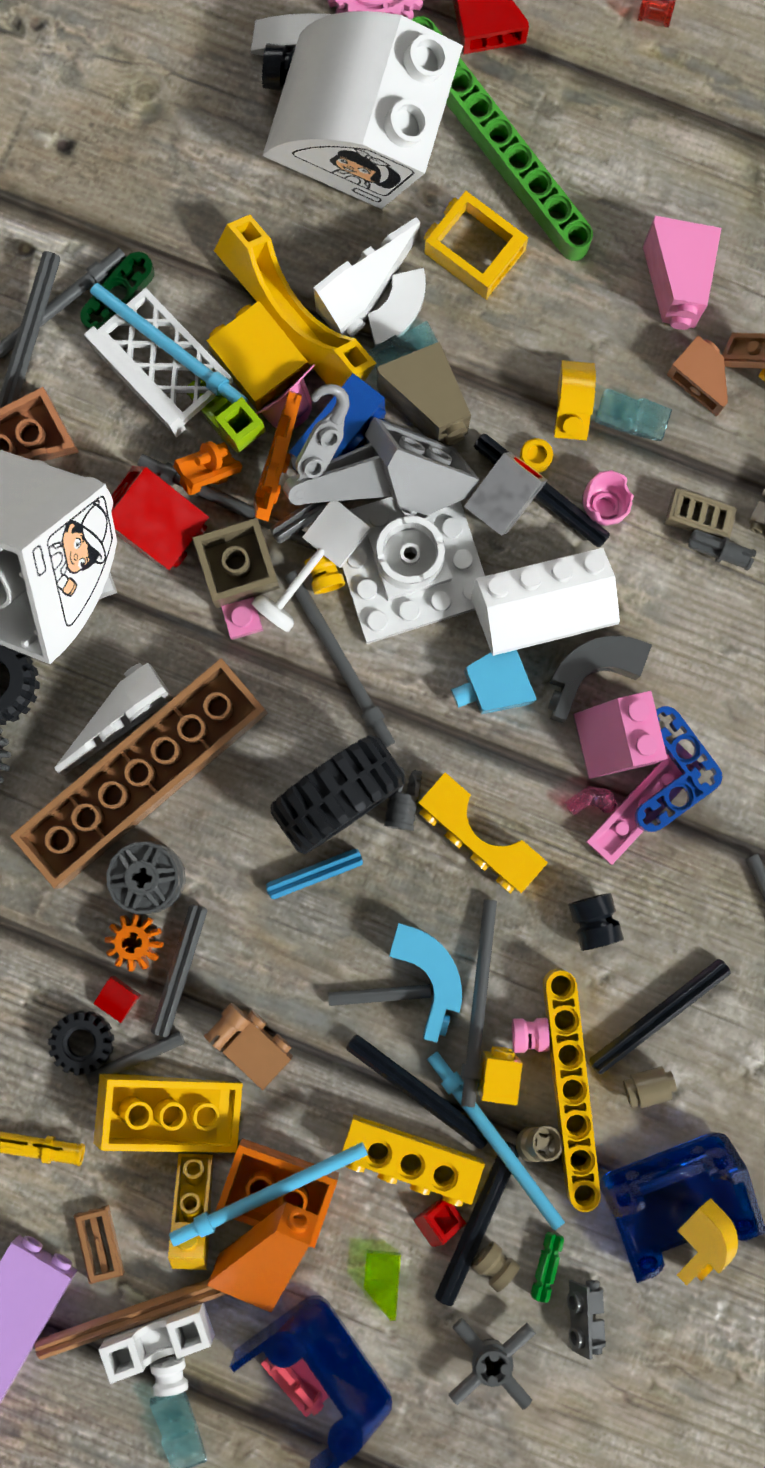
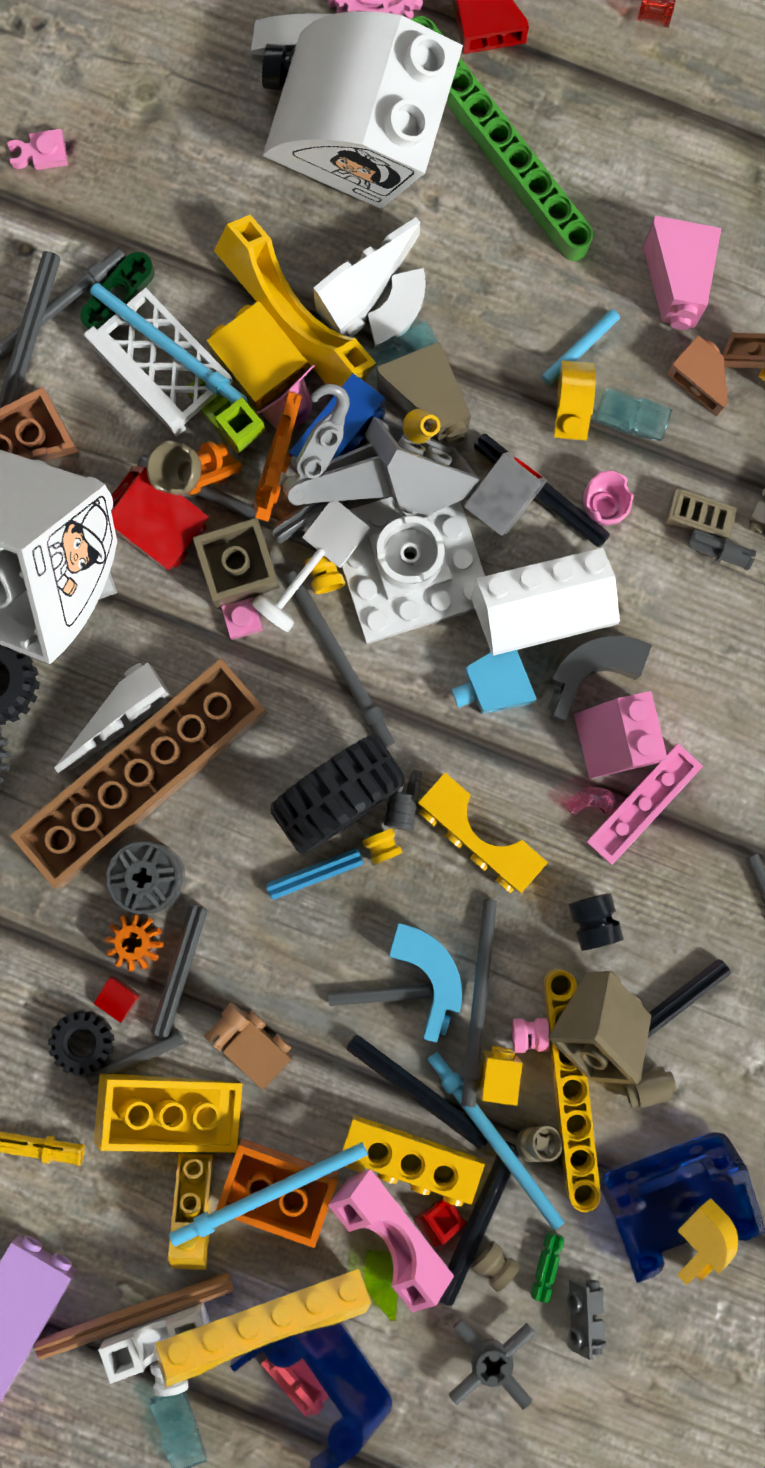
medium nougat tile [74,1205,125,1284] -> none
orange slope [207,1202,319,1313] -> none
yellow window [424,190,529,300] -> none
yellow tile [519,438,553,473] -> none
blue beam [635,706,722,832] -> none
none -> bright pink plate [7,129,68,170]
none -> dark tan hair [147,441,201,495]
none -> yellow arch [155,1269,371,1387]
none -> bright pink arch [328,1169,454,1313]
none -> yellow wheel [362,828,403,866]
none -> yellow cone [403,409,441,444]
none -> medium azure bar [541,309,620,386]
none -> dark tan slope [548,971,651,1085]

